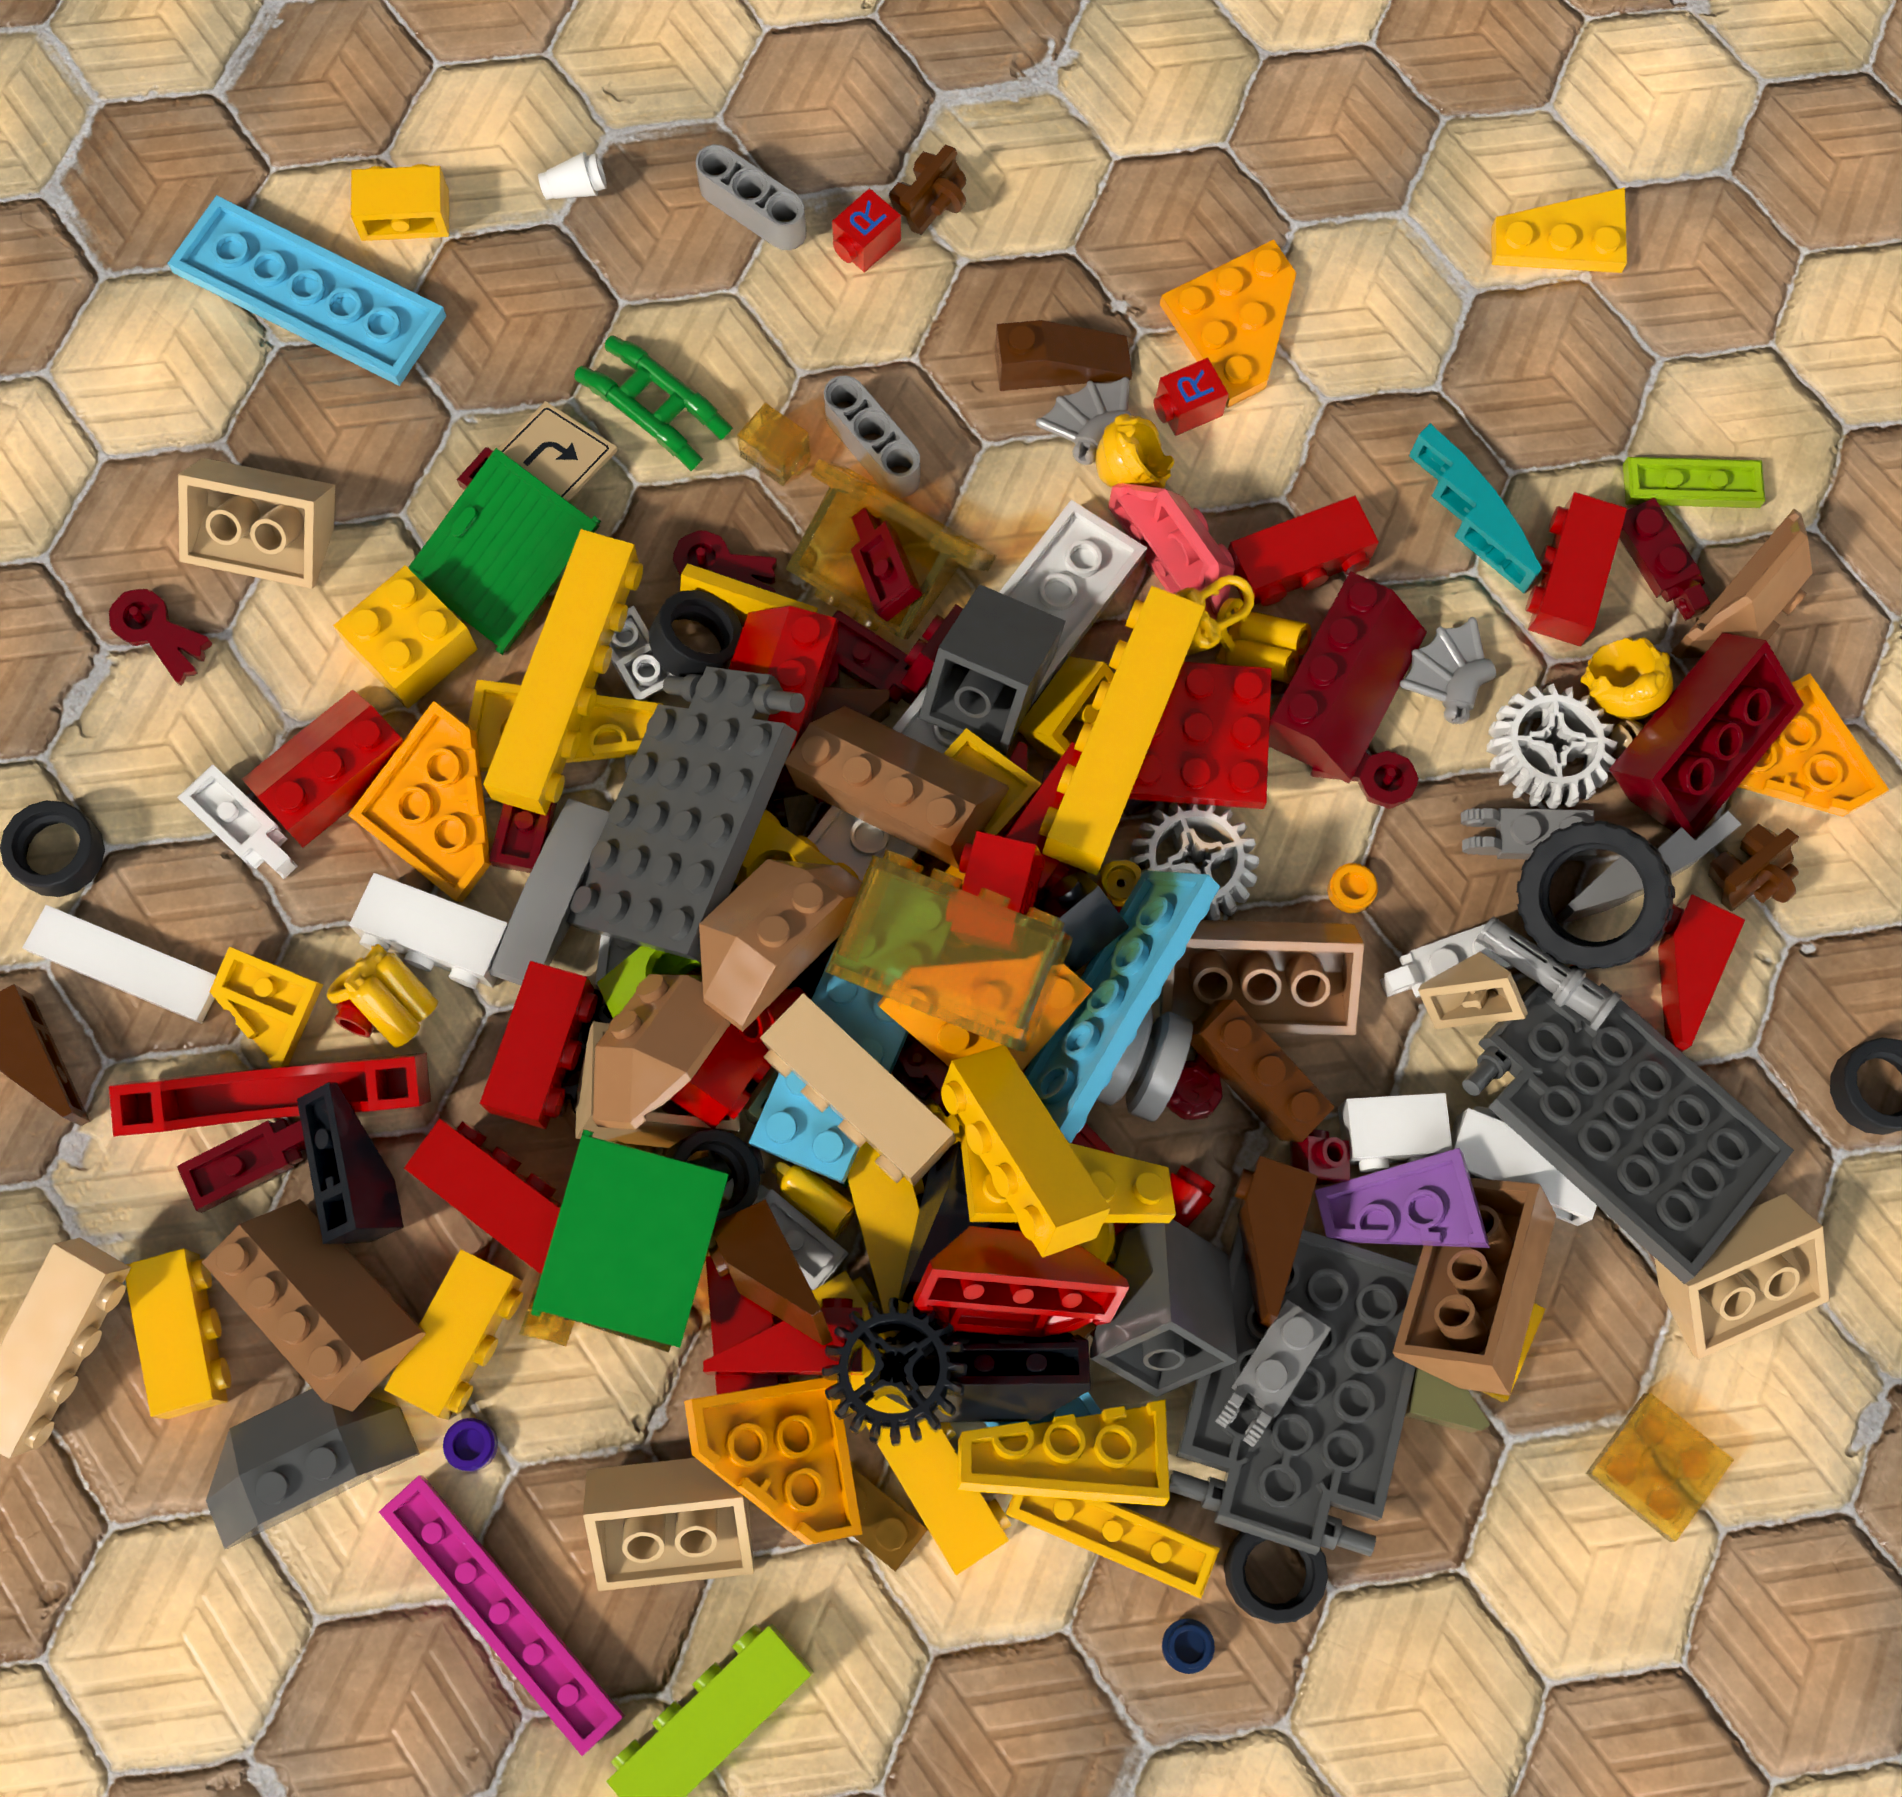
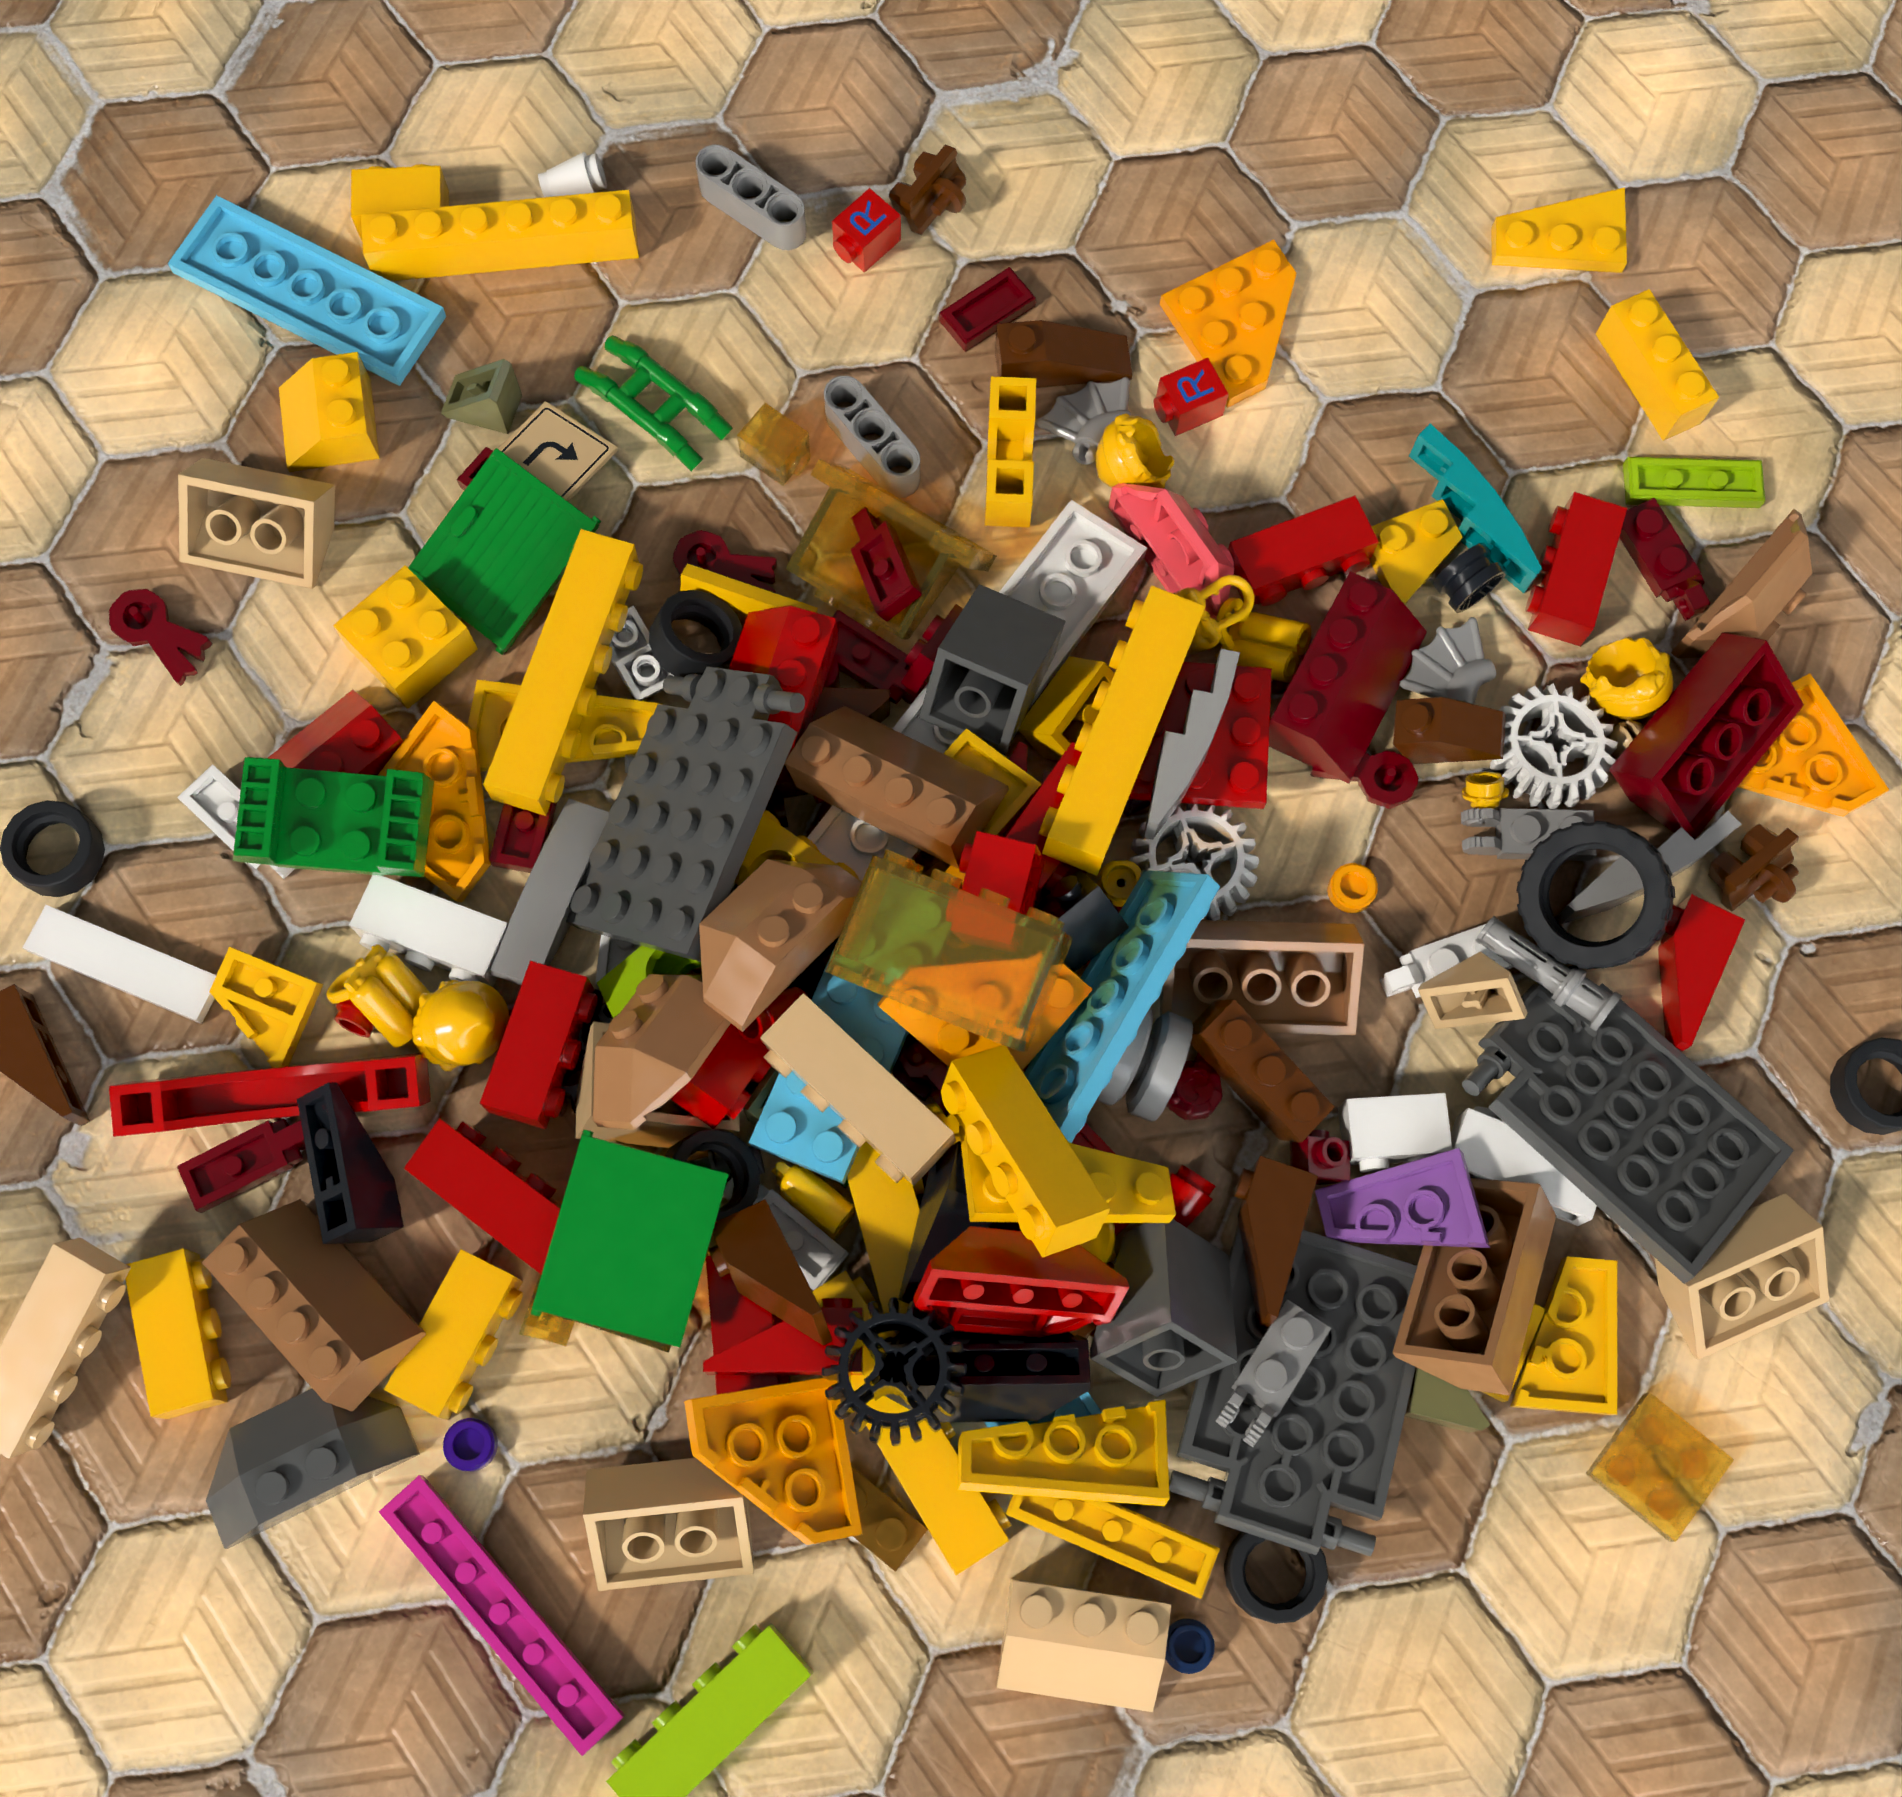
none -> green plate [233,757,434,877]
none -> yellow slope [279,352,380,472]
none -> yellow brick [361,190,639,281]
none -> yellow hair [412,980,510,1072]
none -> olive slope [441,359,522,434]
none -> dark red tile [939,267,1036,352]
none -> yellow arch [984,376,1036,528]
none -> tan slope [996,1579,1171,1712]
none -> light grey slope [1143,649,1240,840]
none -> yellow wing [1370,499,1463,605]
none -> reddish brown slope [1393,697,1506,764]
none -> black wheel [1433,542,1508,613]
none -> yellow plate [1462,772,1509,809]
none -> yellow wing [1510,1256,1617,1416]
none -> yellow brick [1595,289,1720,441]

